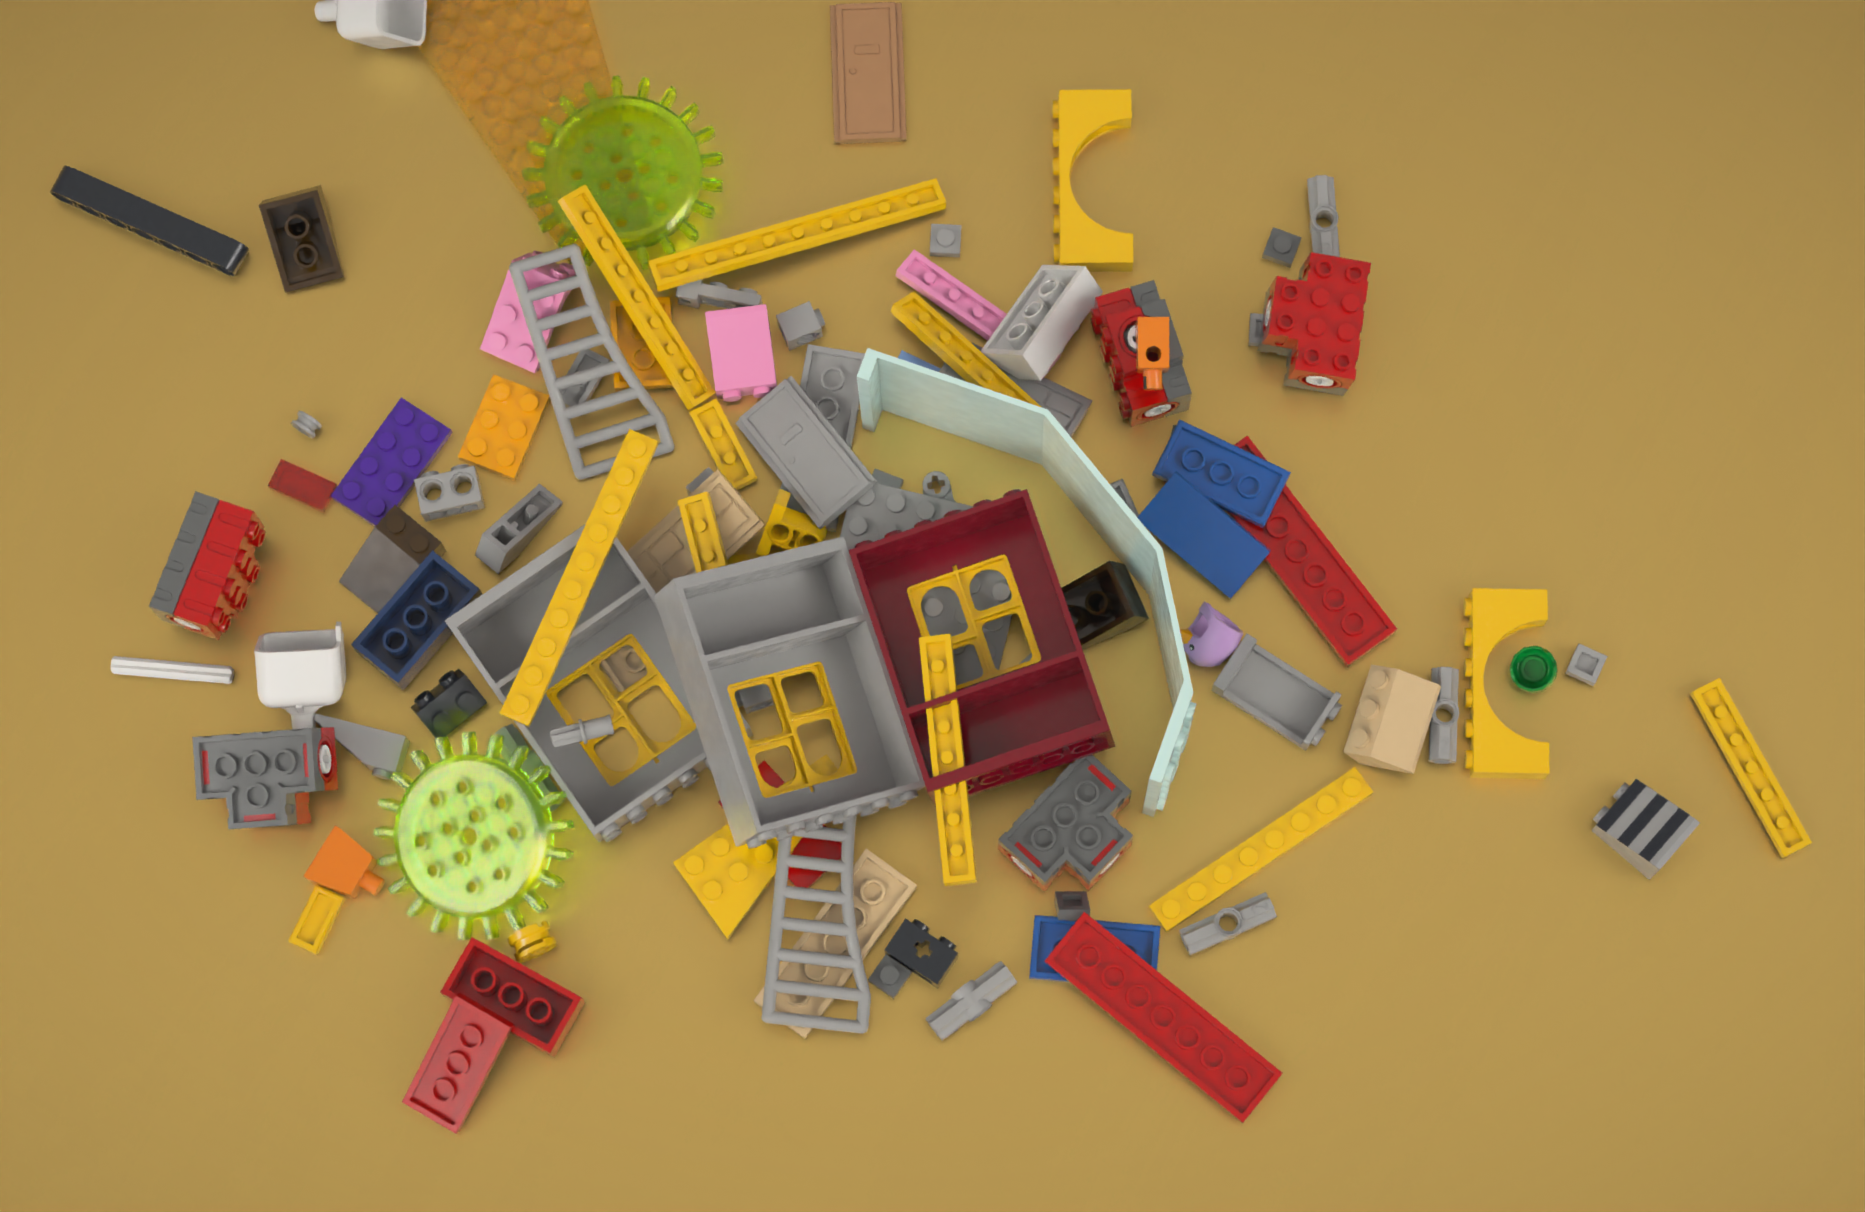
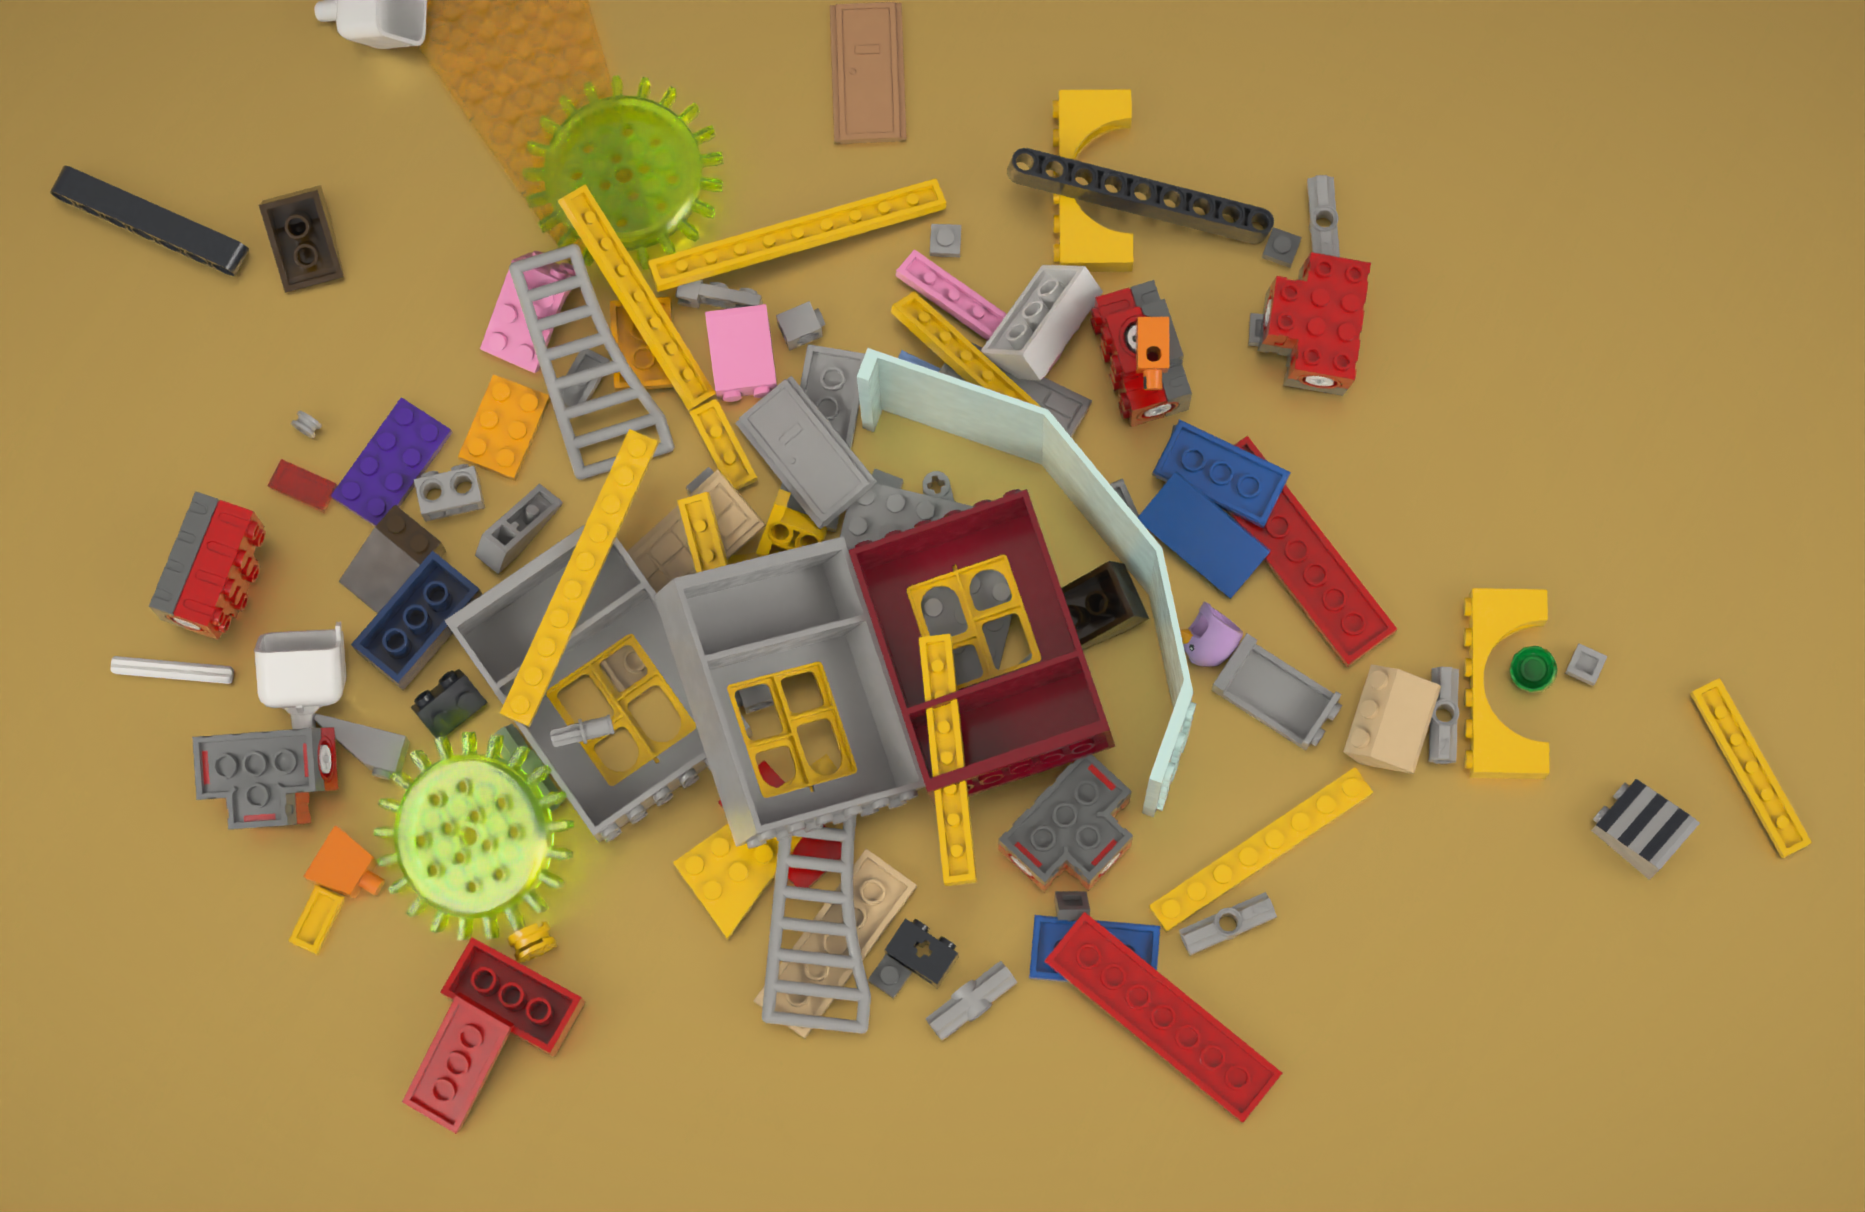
none -> black beam [1007,148,1274,244]

